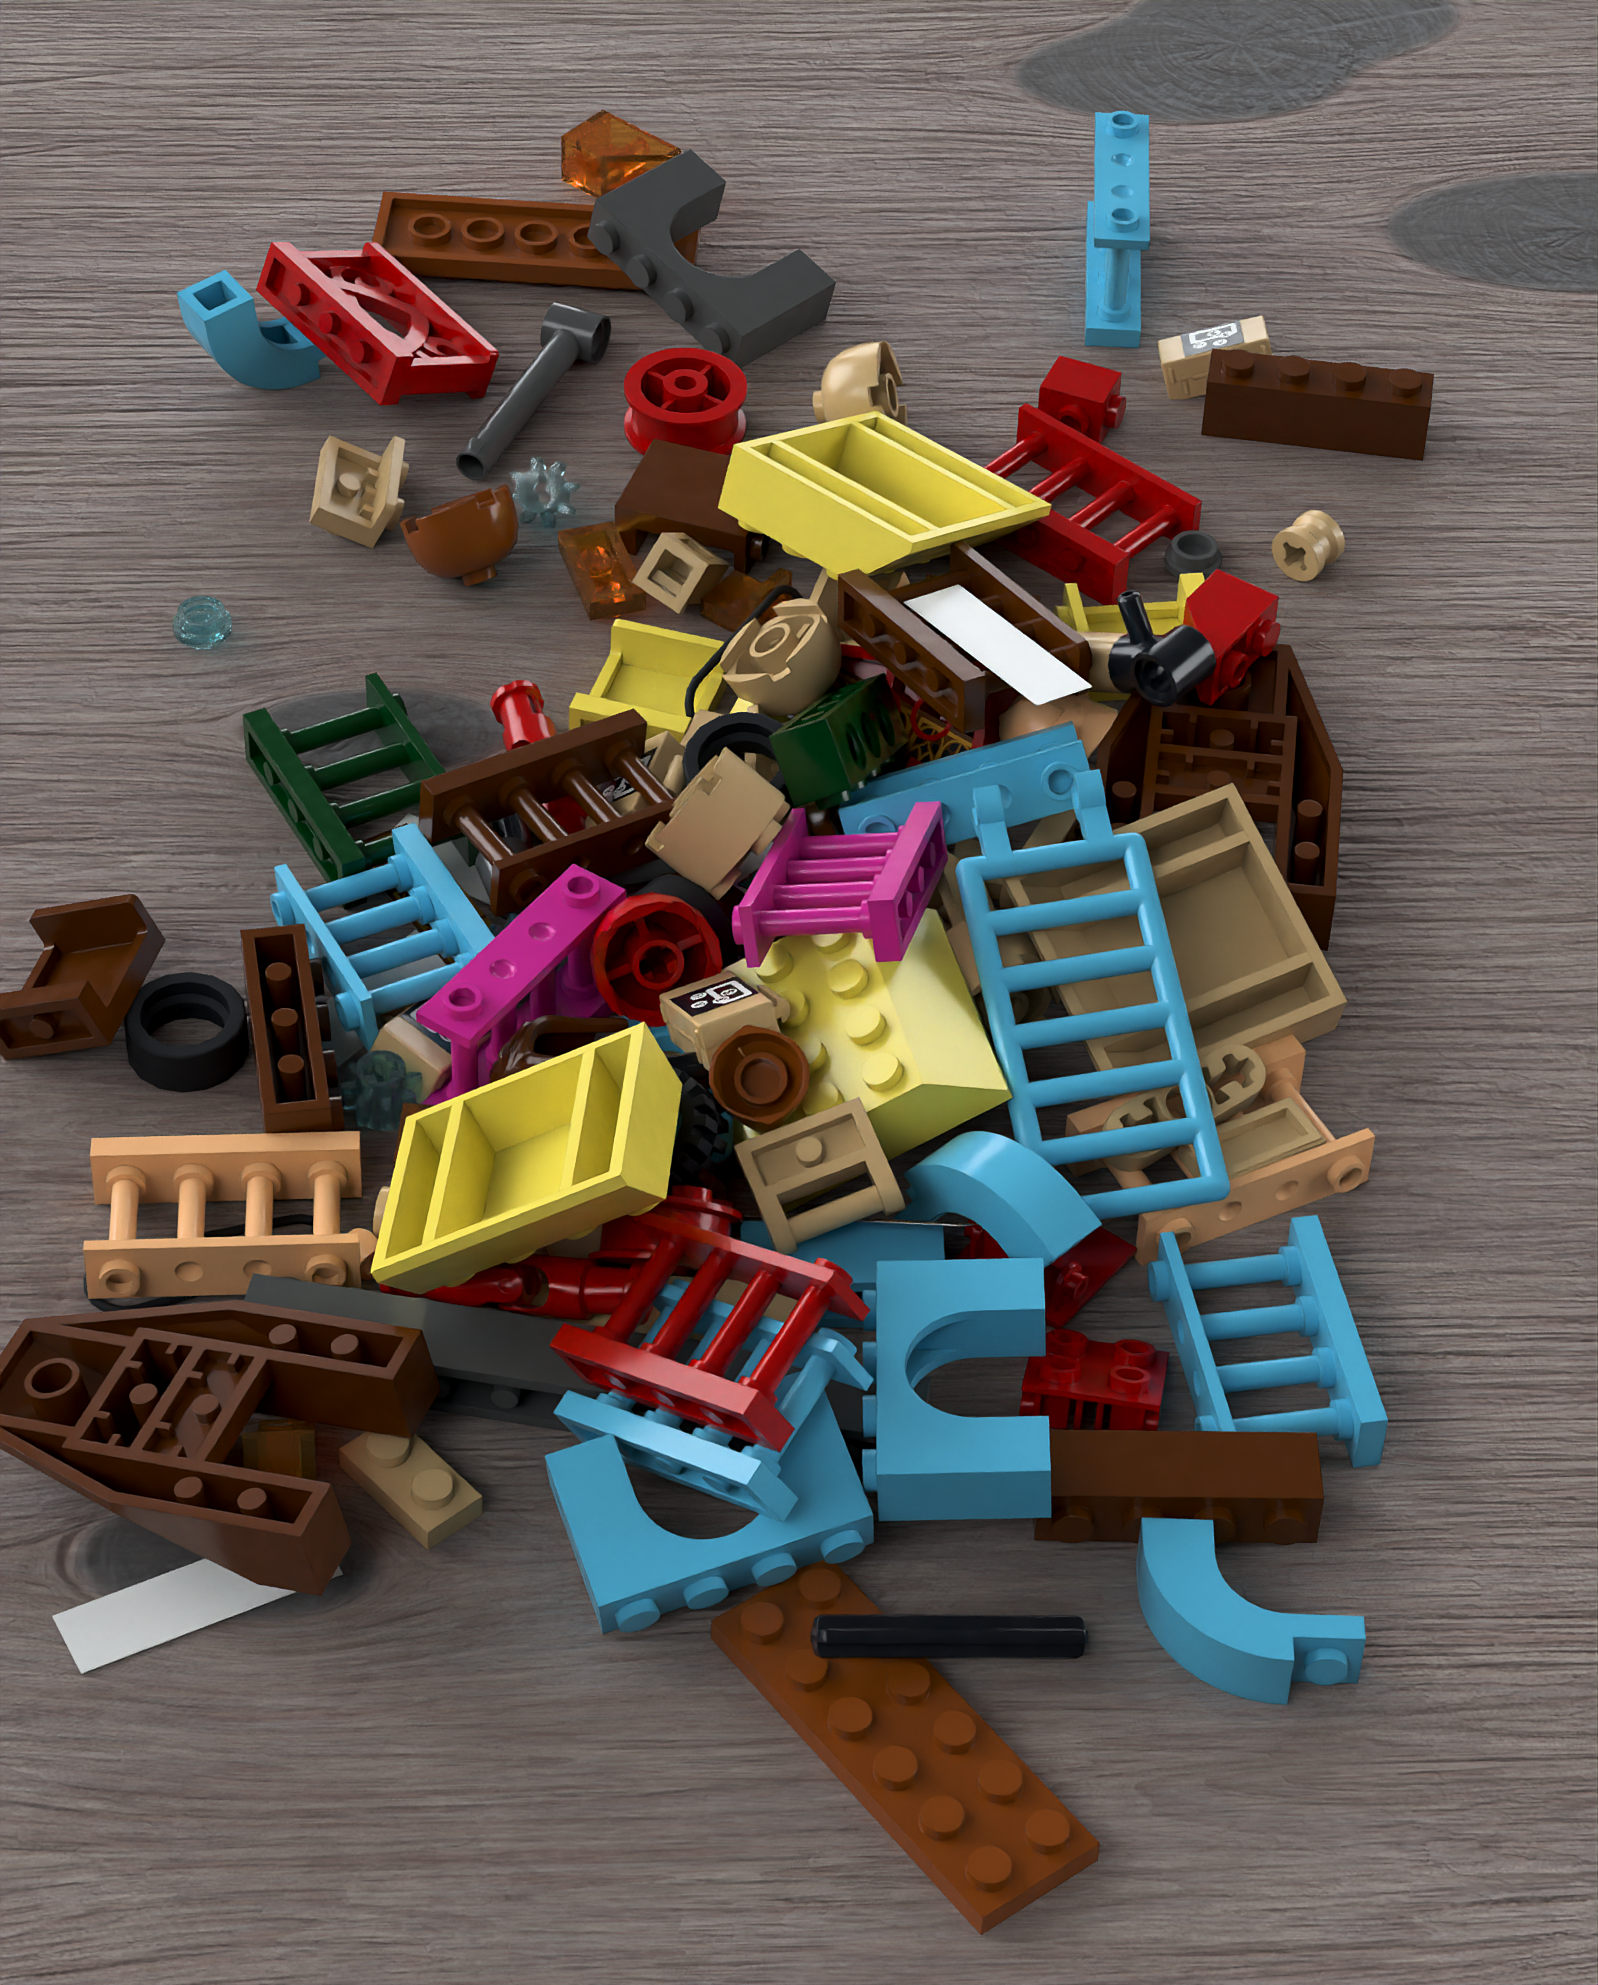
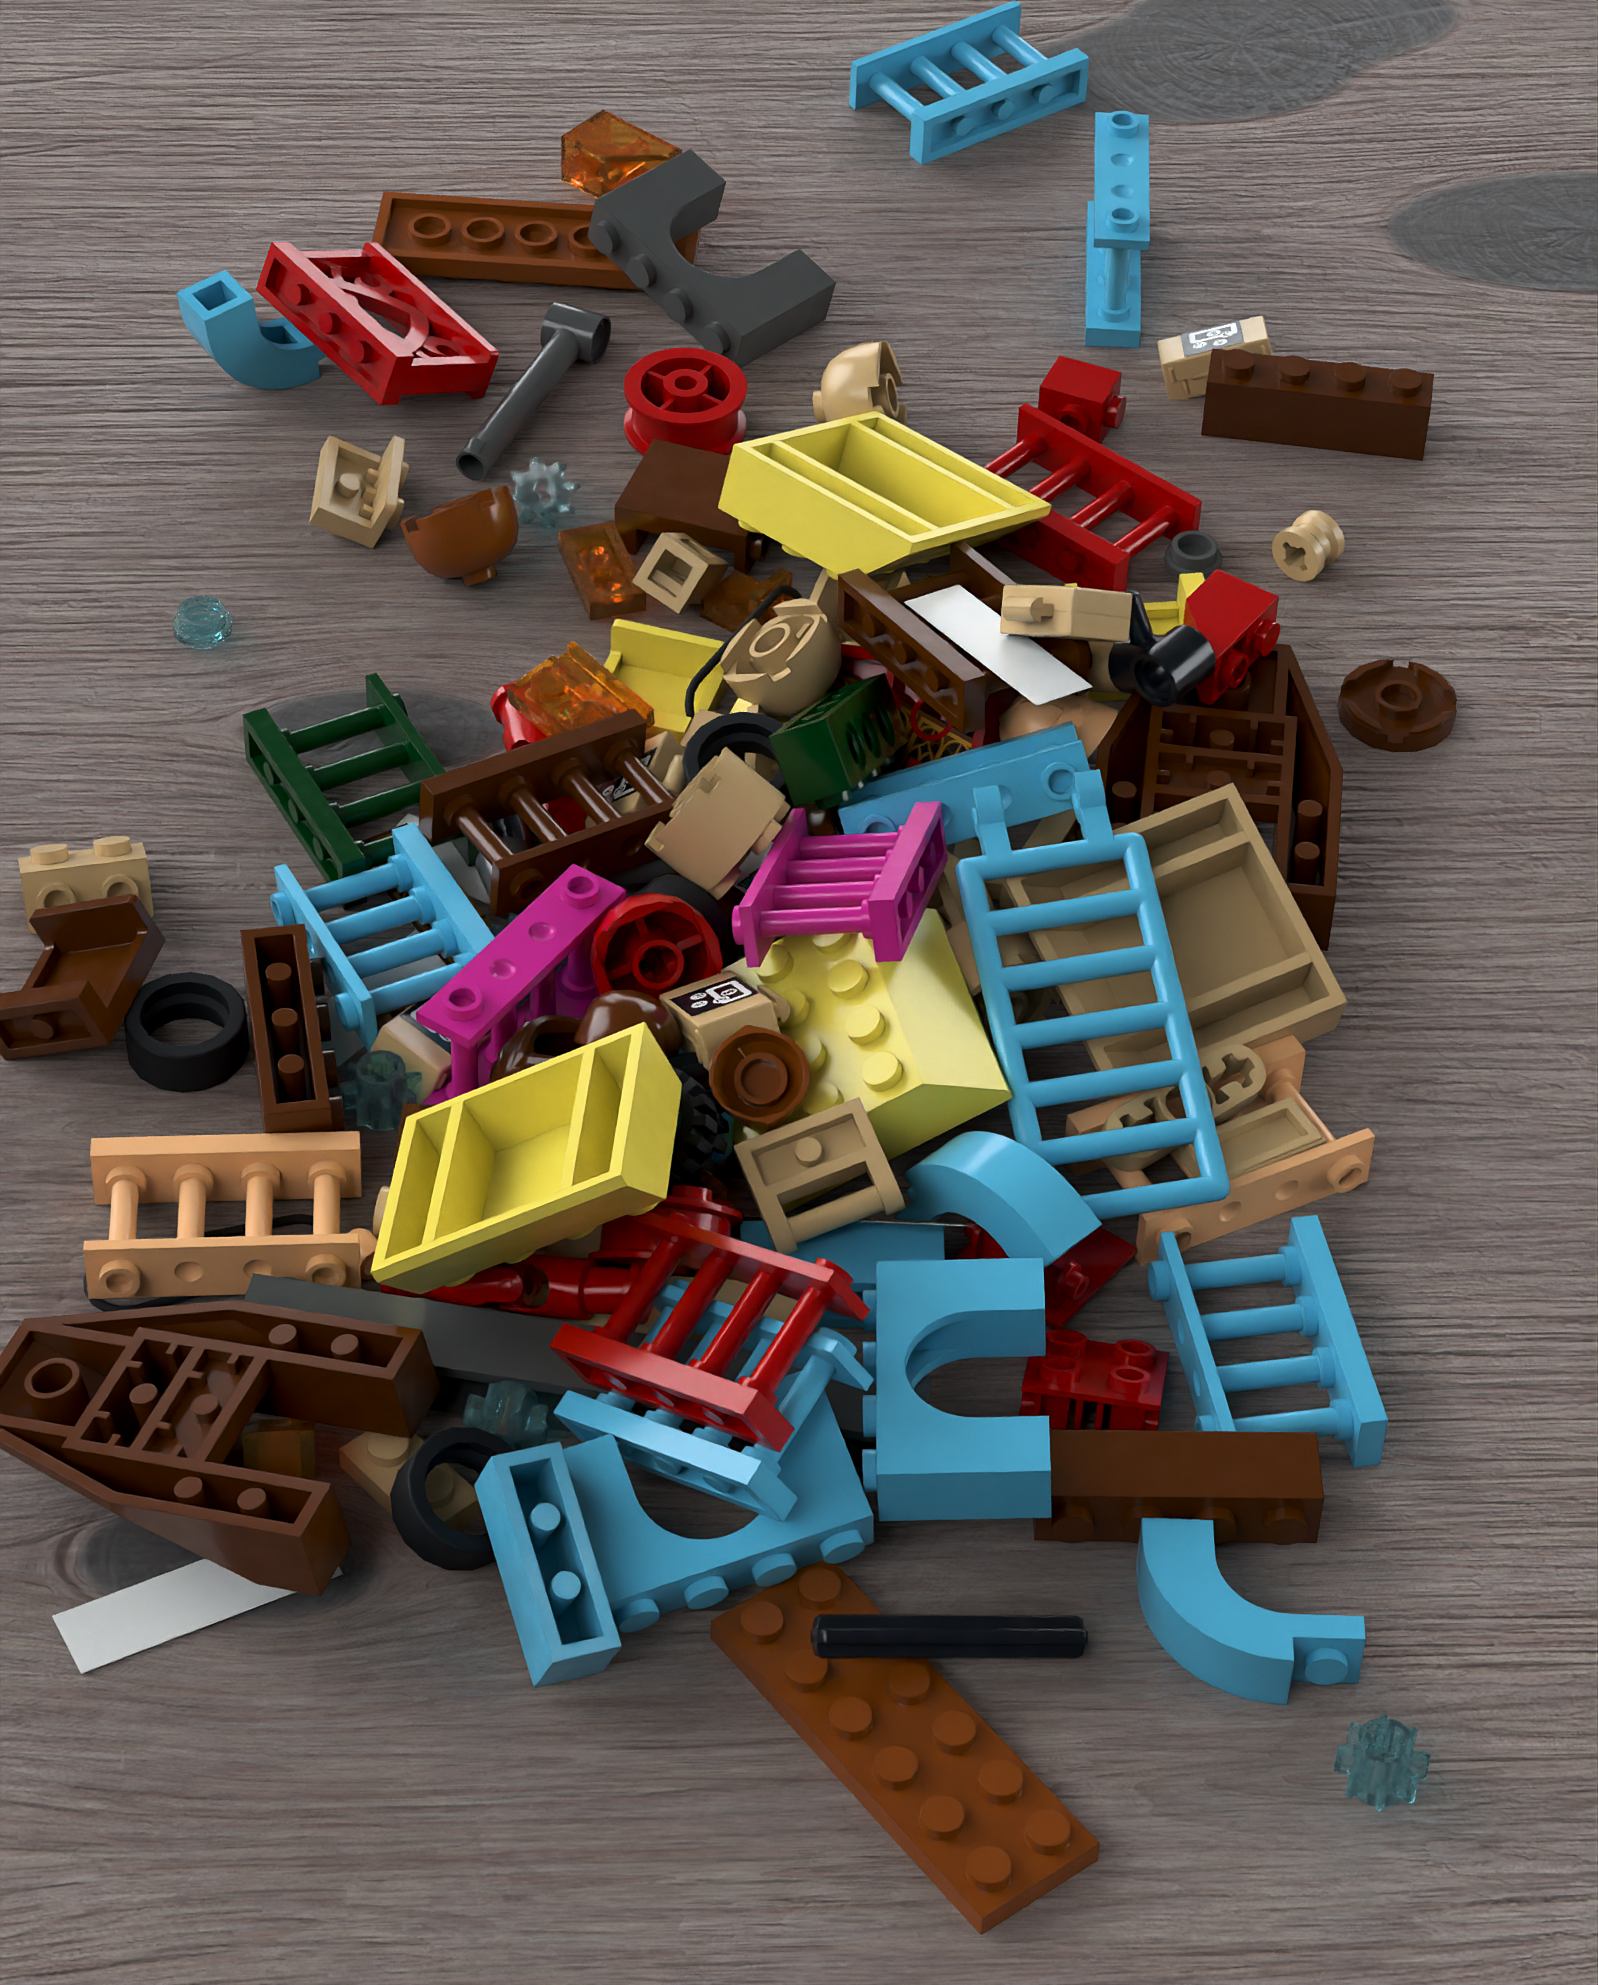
none -> tan bracket [18,836,154,934]
none -> black tyre [390,1427,515,1571]
none -> clear light blue gear [461,1380,549,1451]
none -> medium azure brick [474,1441,622,1688]
none -> clear orange plate [507,640,655,737]
none -> reddish brown hair [573,989,682,1057]
none -> medium azure fence [849,0,1089,165]
none -> tan piece [1000,585,1132,643]
none -> clear light blue gear [1334,1714,1430,1811]
none -> reddish brown tile [1337,659,1457,752]

